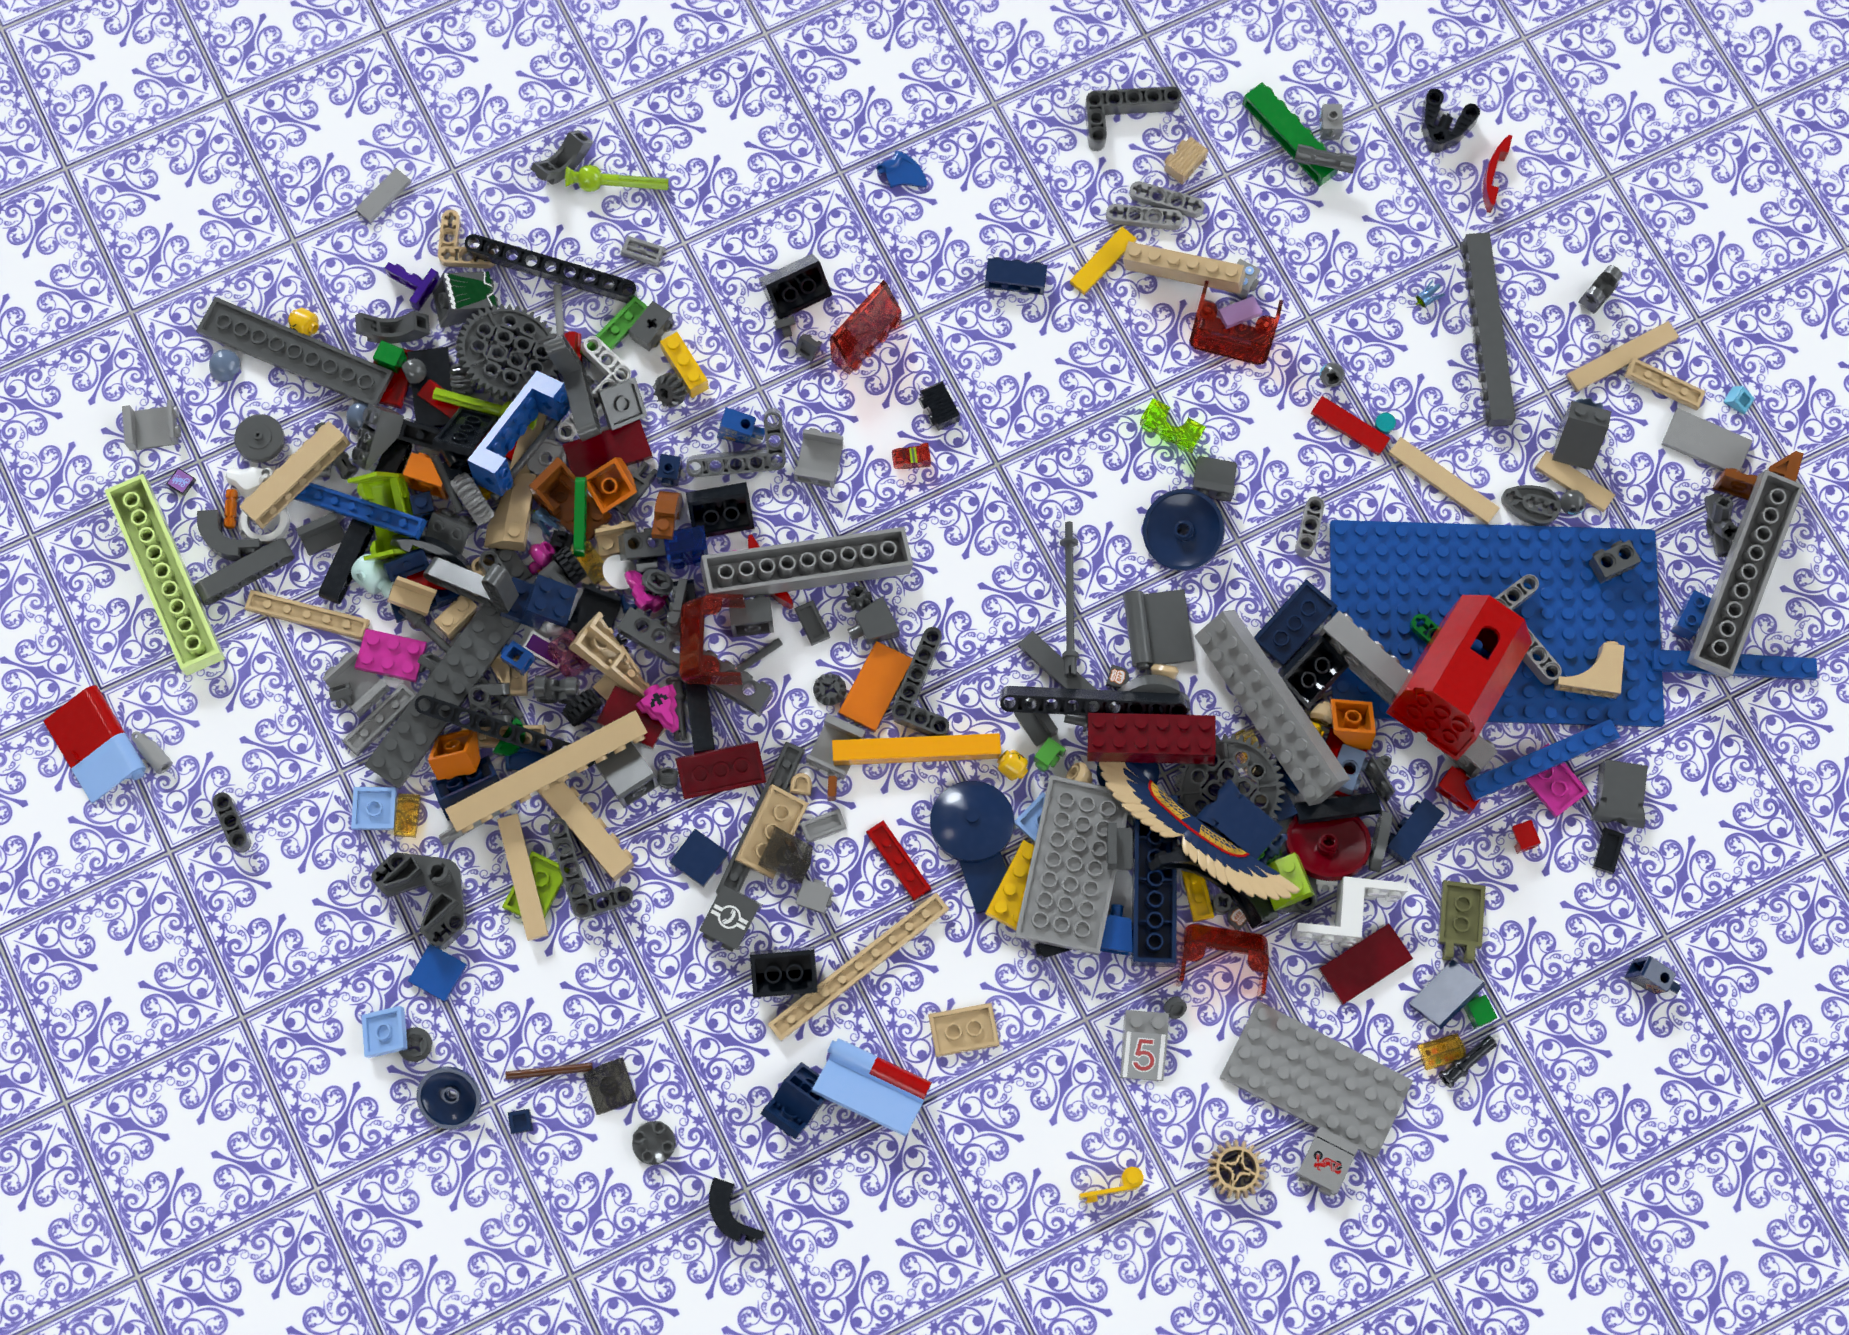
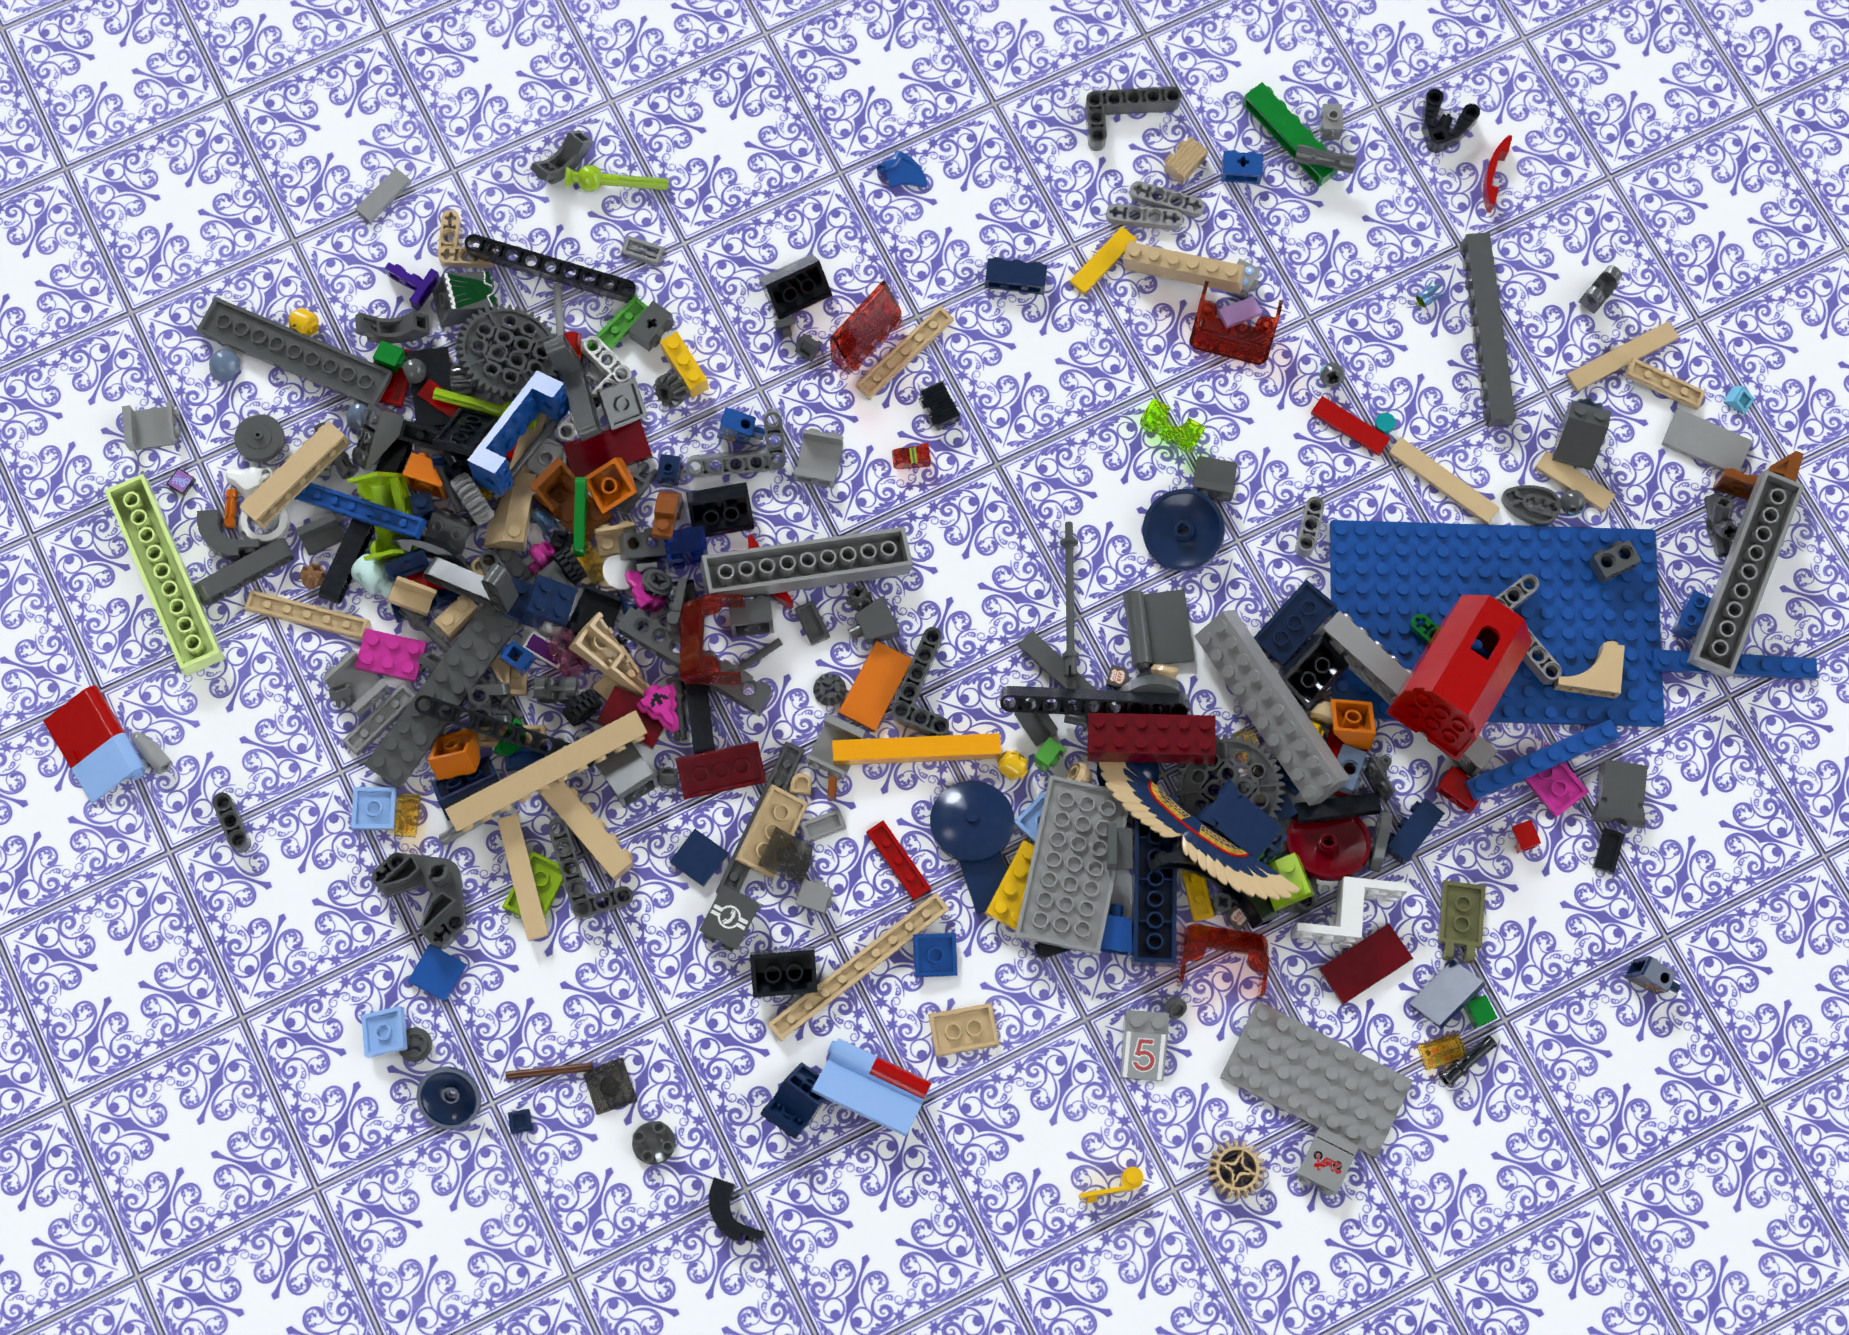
none -> medium nougat gear [299,563,326,589]
none -> dark blue hand [432,455,447,469]
none -> tan tile [855,305,954,400]
none -> blue tile [912,933,958,977]
none -> blue brick [1221,150,1263,184]

